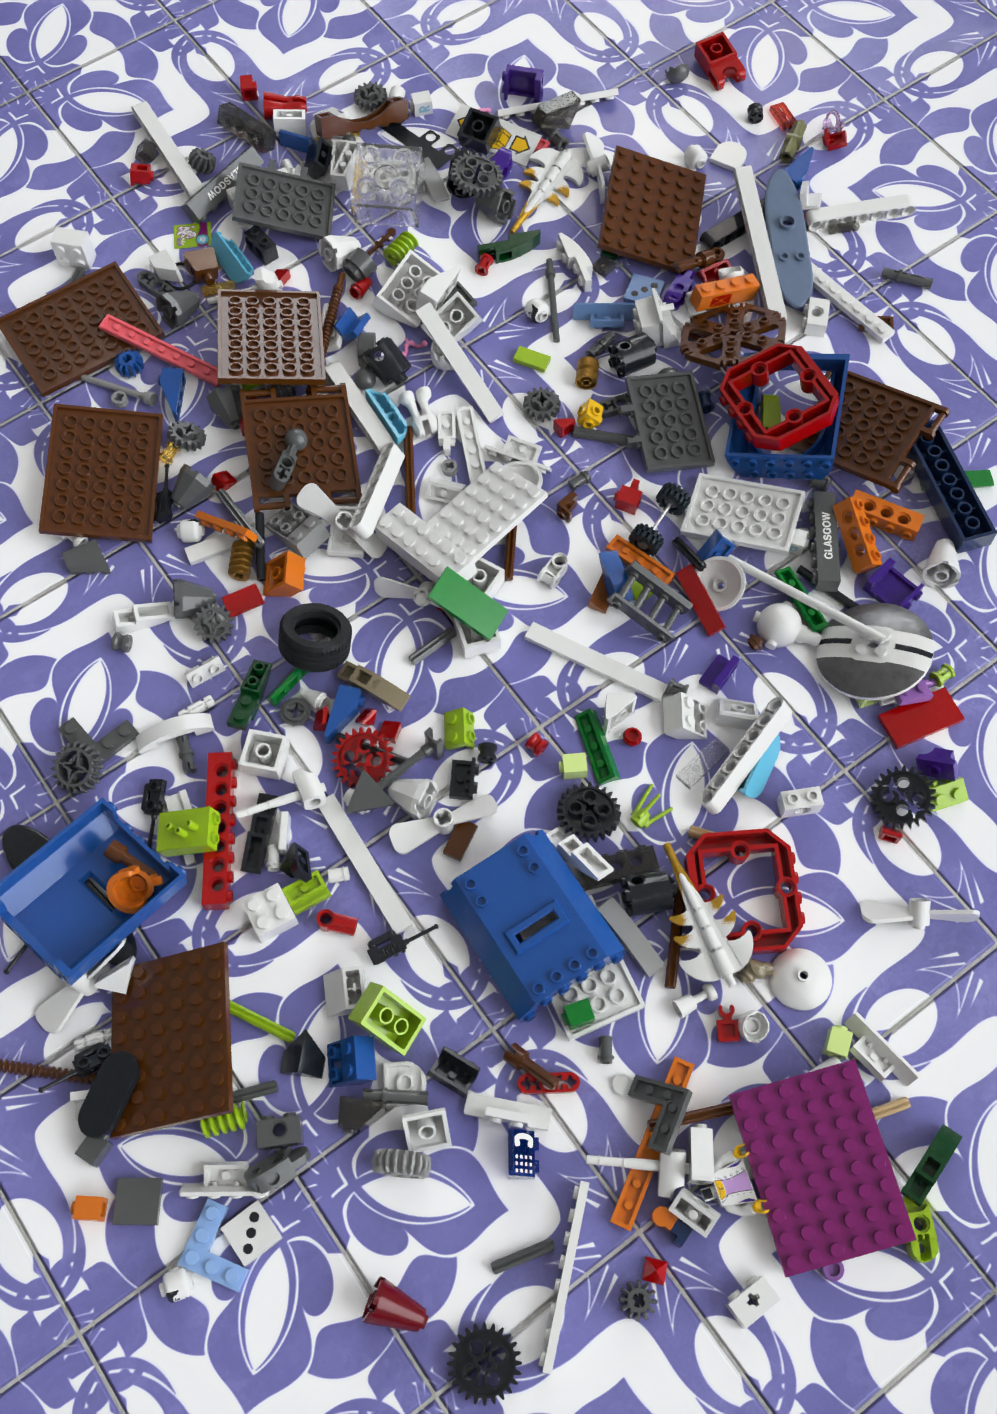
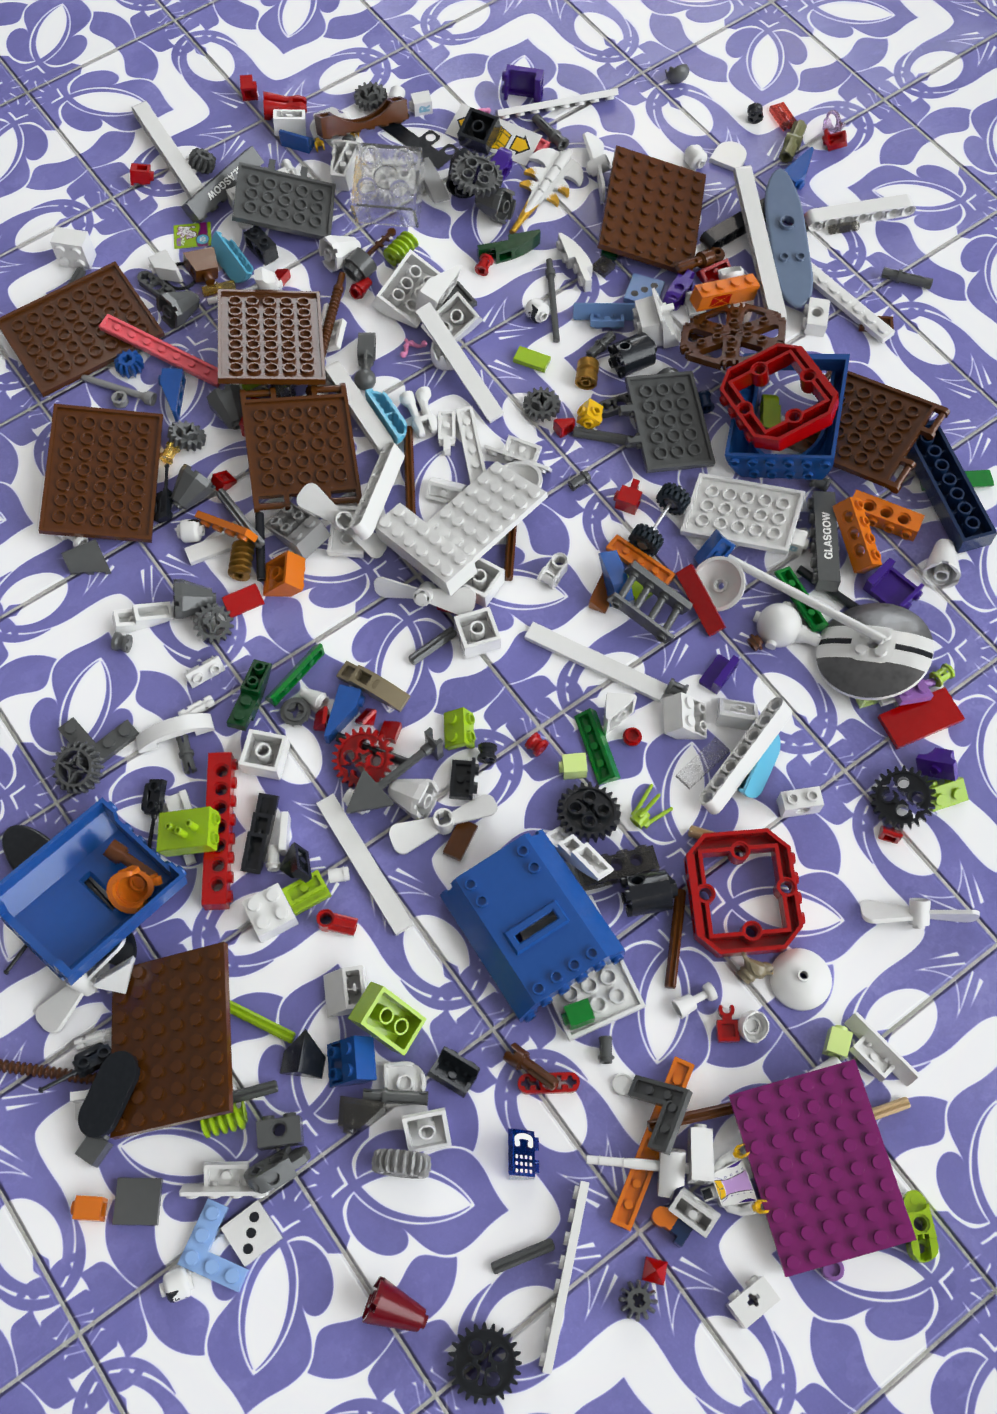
clear smoke plate [135,138,156,164] -> none
clear smoke brick [217,102,276,154] -> none
white piece [235,768,327,819] -> none
dark grey beam [269,428,308,491] -> none
black tyre [278,603,352,672] -> none
black brick [304,137,333,179] -> none
blue panel [334,307,371,342] -> none
black cylinder [362,336,412,387] -> none
black piece [367,924,439,965] -> none
tile [426,566,509,642] -> none
light grey bush [442,459,458,477] -> none
white bracket [464,1092,552,1131] -> none
clear smoke slope [533,91,581,129] -> none
reddish brown bracket [556,491,577,523] -> none
light grey slope [597,896,665,978] -> none
white animal [663,842,753,987] -> none
black axle [672,537,707,572] -> none
red brick [694,32,746,91] -> none
white panel [800,181,822,210] -> none
dark green slope [901,1124,963,1207] -> none

